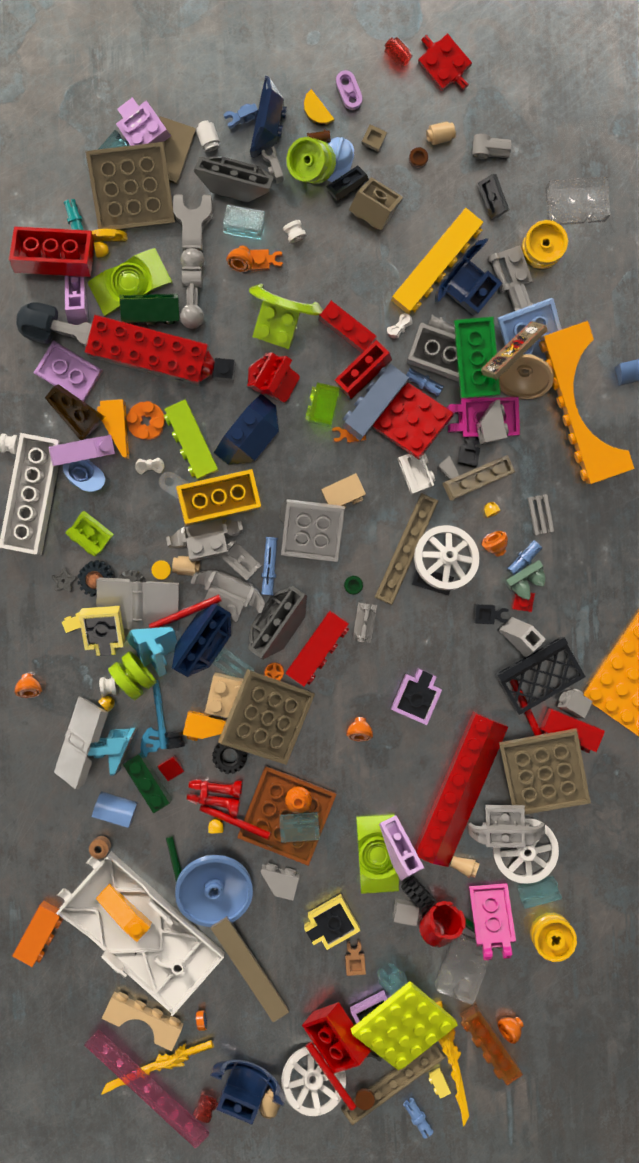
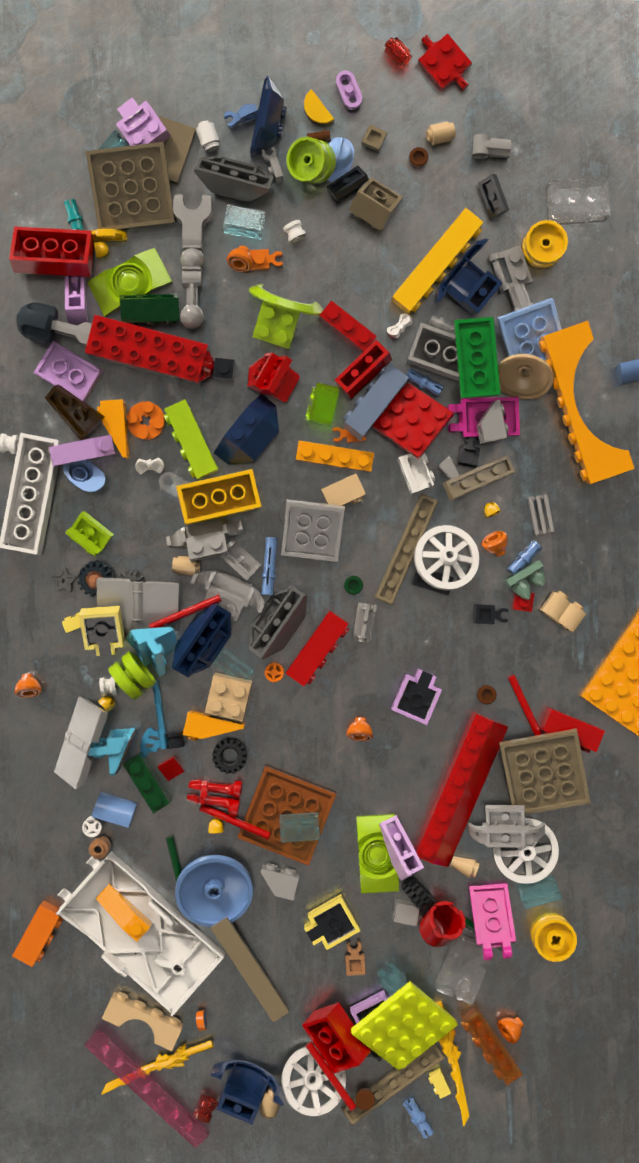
yellow tile [151,560,171,580] -> none
dark tan plate [218,669,315,765] -> none
orange brick [285,787,312,814] -> none
dark tan tile [481,321,547,379] -> none
black fence [495,636,586,715] -> none
light grey slope [499,617,546,658] -> none
light grey brick [558,689,593,718] -> none
none -> white wheel [82,816,104,837]
none -> light orange plate [296,441,374,472]
none -> reddish brown tile [477,685,497,705]
none -> tan brick [540,591,586,633]

